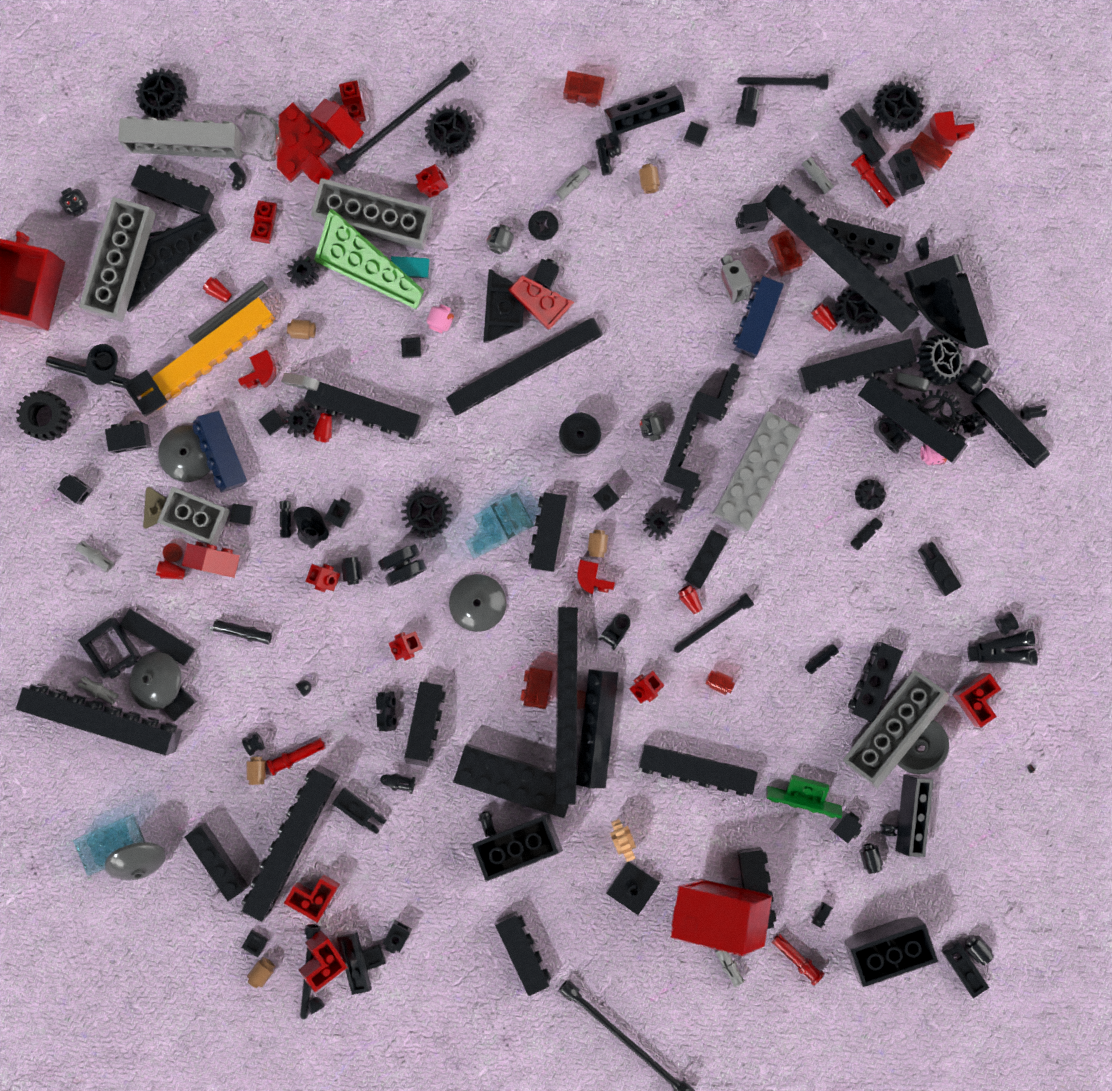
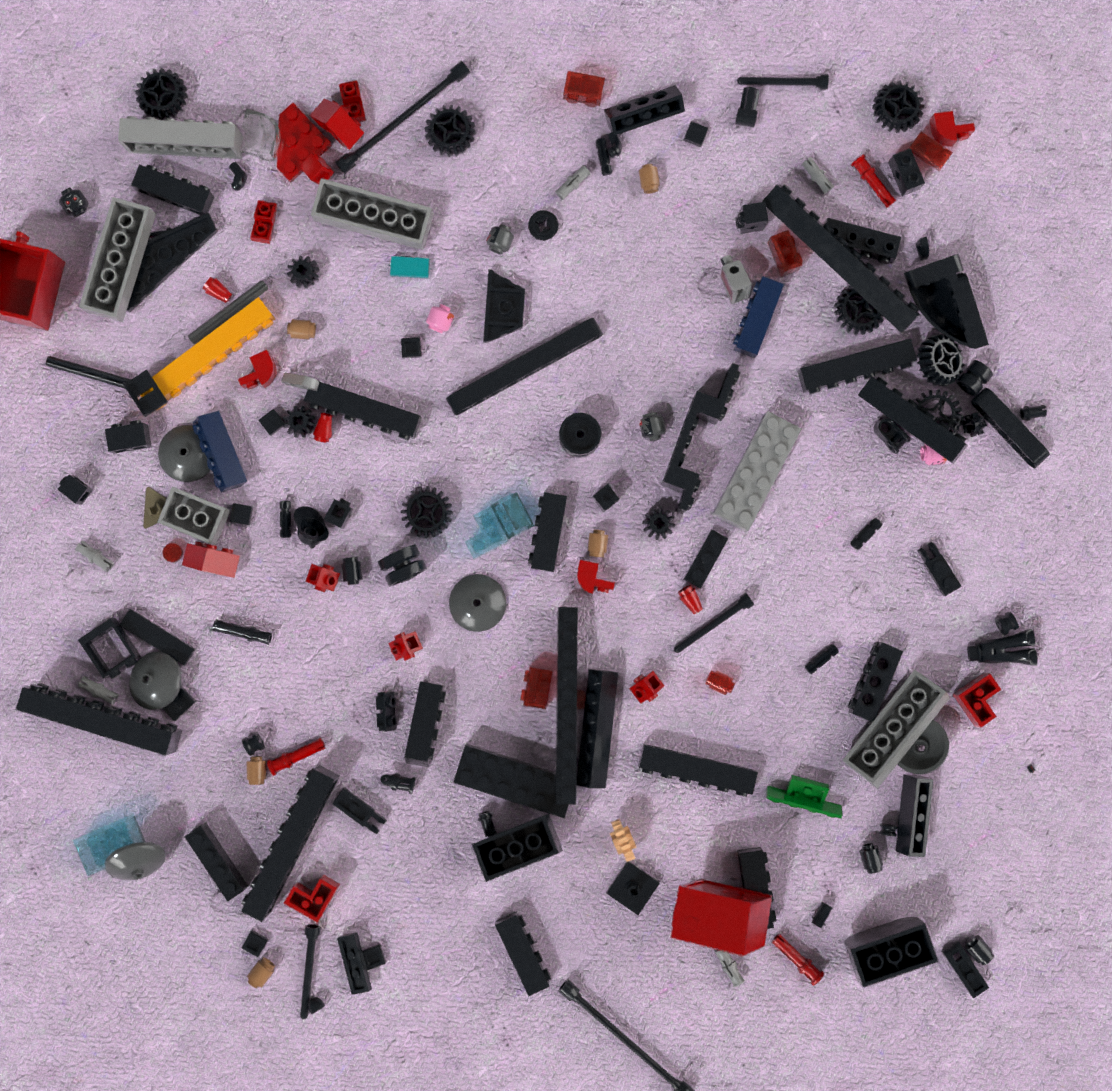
black tyre [16,390,72,441] -> none
black cap [85,344,118,385] -> none
red cone [156,560,186,580] -> none
black hinge [295,680,311,697] -> none
red brick [298,931,348,992] -> none
wing [314,209,424,309] -> none
black brick [382,920,412,953] -> none
red brick [416,164,449,198] -> none
wing [508,275,574,330] -> none
black brick [533,259,559,290] -> none
black piece [598,613,631,650] -> none
red cone [811,303,838,332] -> none
black brick [829,811,862,843] -> none
black piece [839,108,886,165] -> none
black gear [855,479,886,510] -> none
dark grey beam [894,373,930,392] -> none

